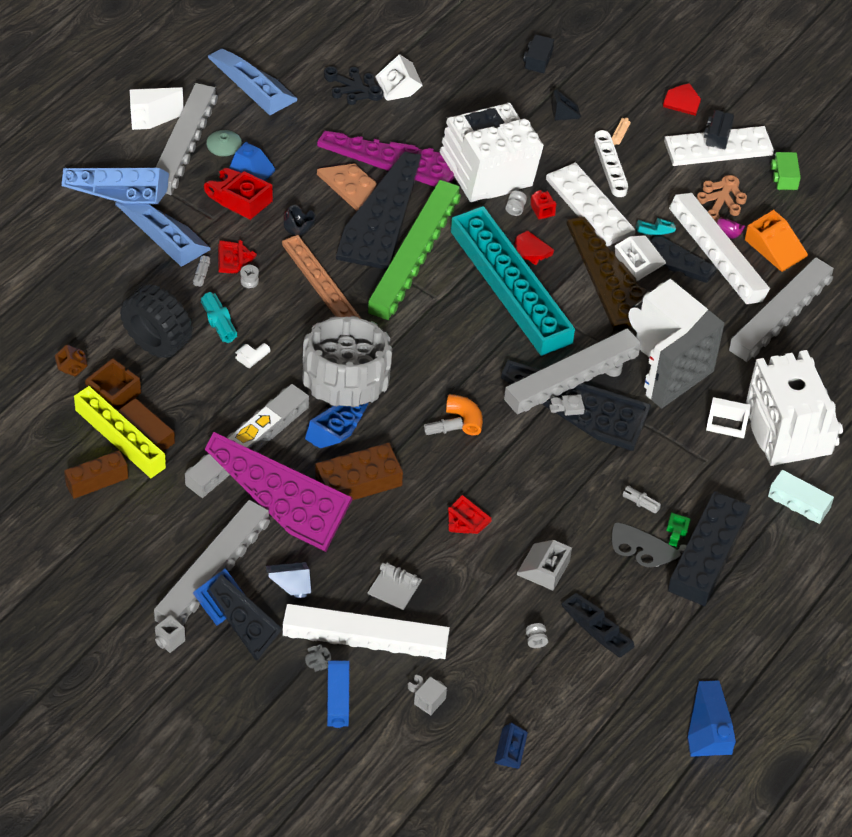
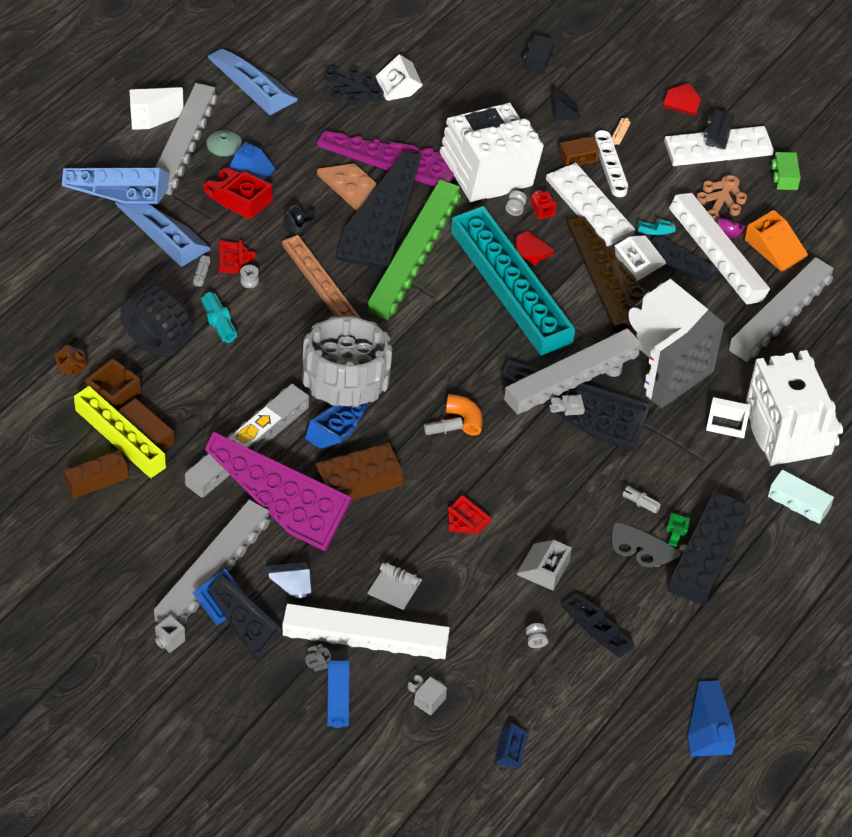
white piece [235,343,270,368] -> none
none -> reddish brown brick [559,137,600,167]

